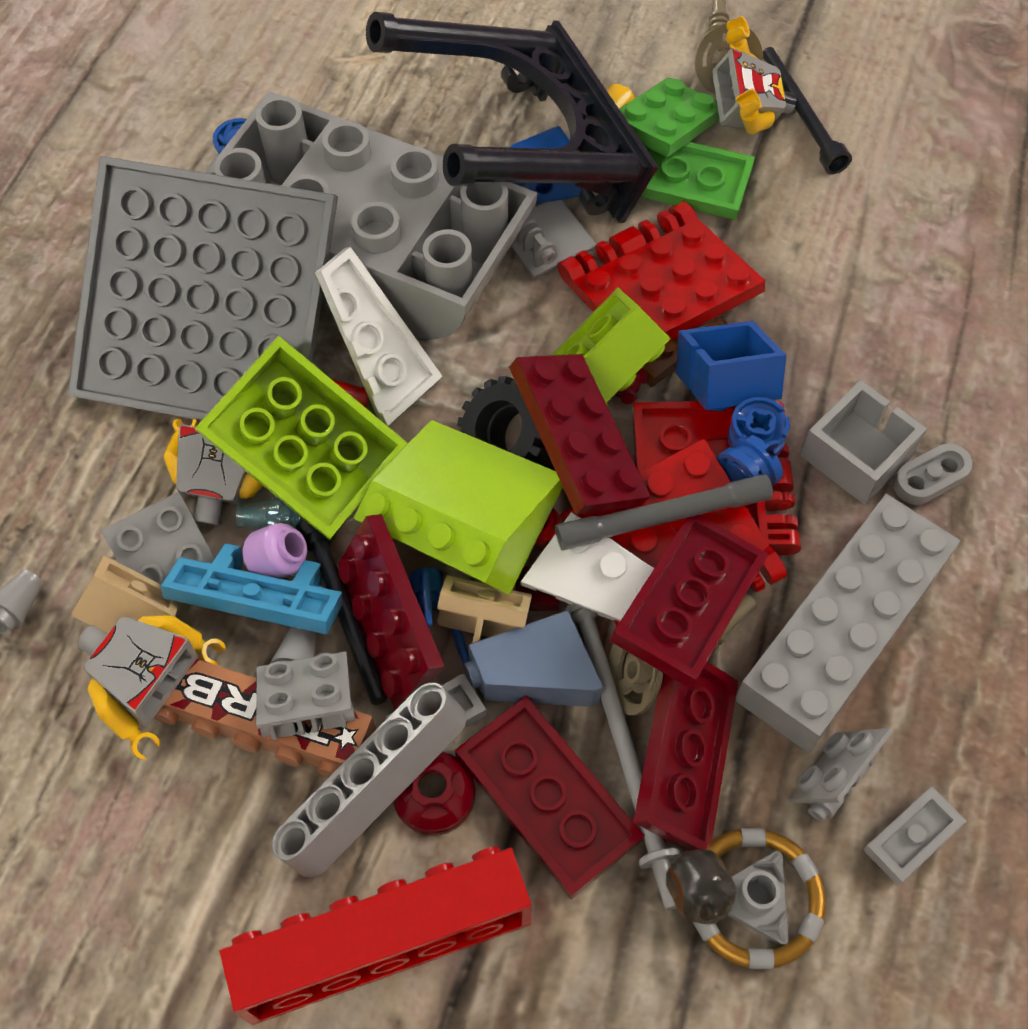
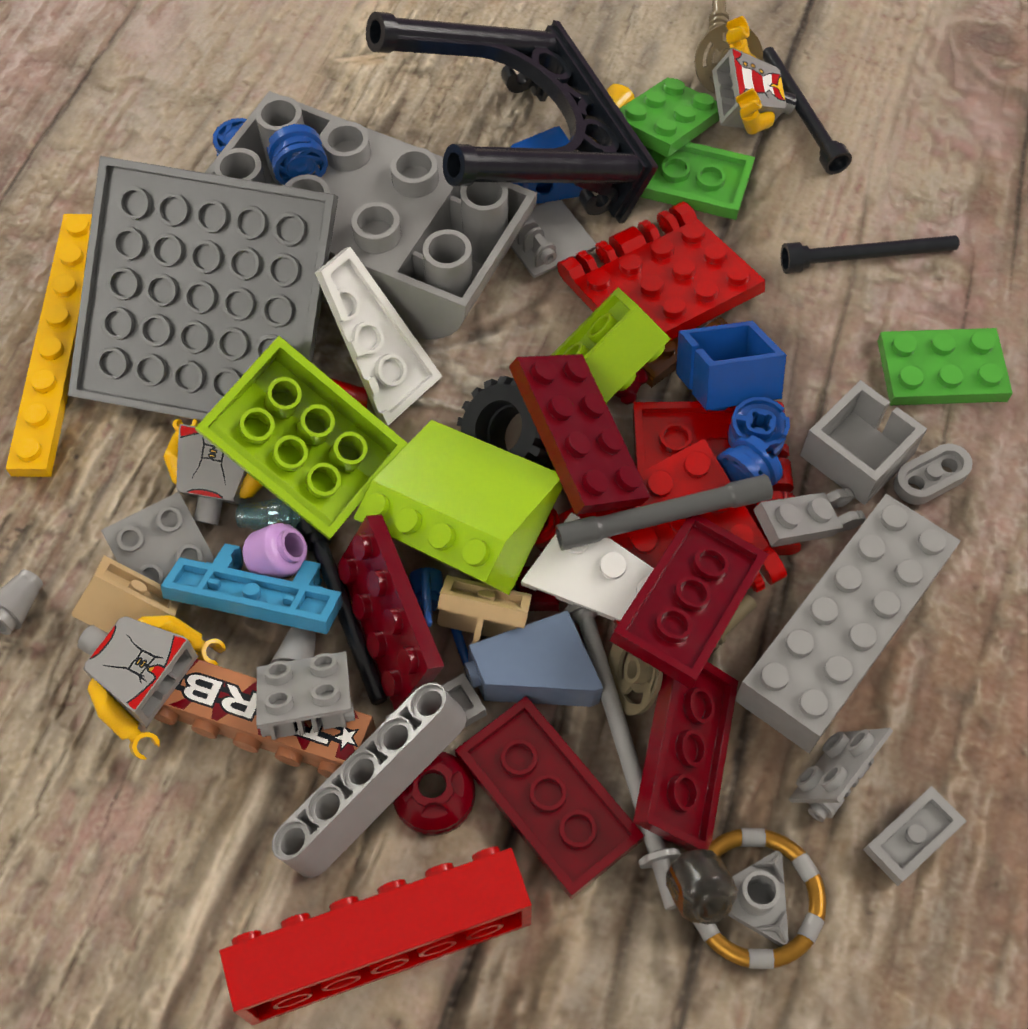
none -> yellow plate [6,214,92,477]
none -> blue wheel [266,124,328,185]
none -> light grey hinge [753,488,866,547]
none -> black piece [780,235,960,274]
none -> bright green plate [877,328,1013,406]

